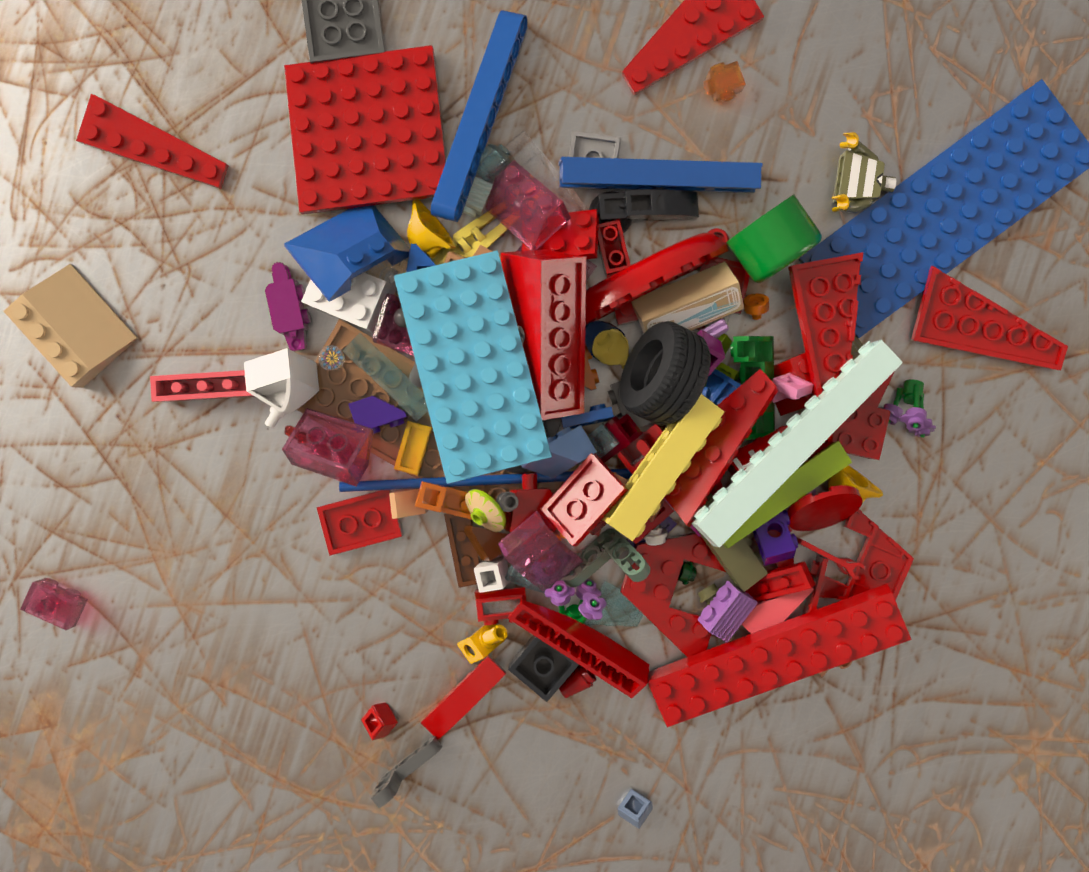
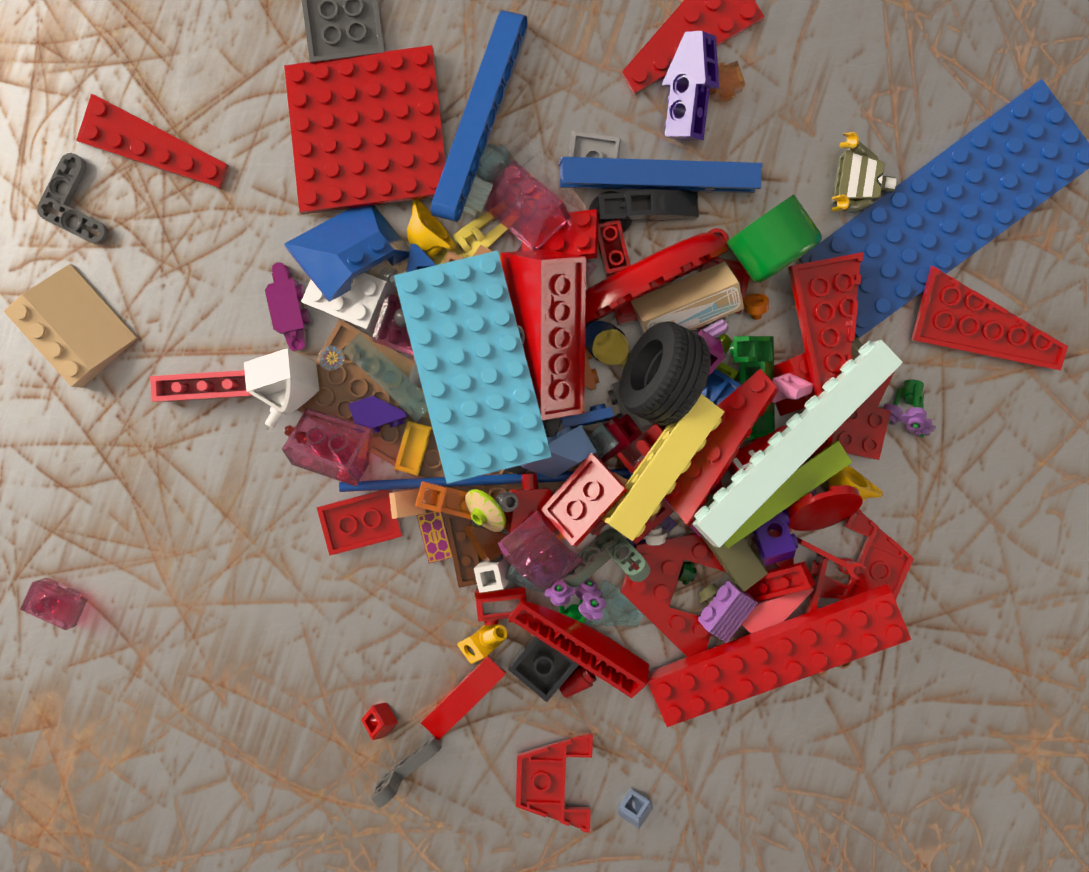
none -> dark grey beam [37,153,109,245]
none -> tile [416,511,453,564]
none -> red wing [516,733,593,833]
none -> brick [662,31,719,140]

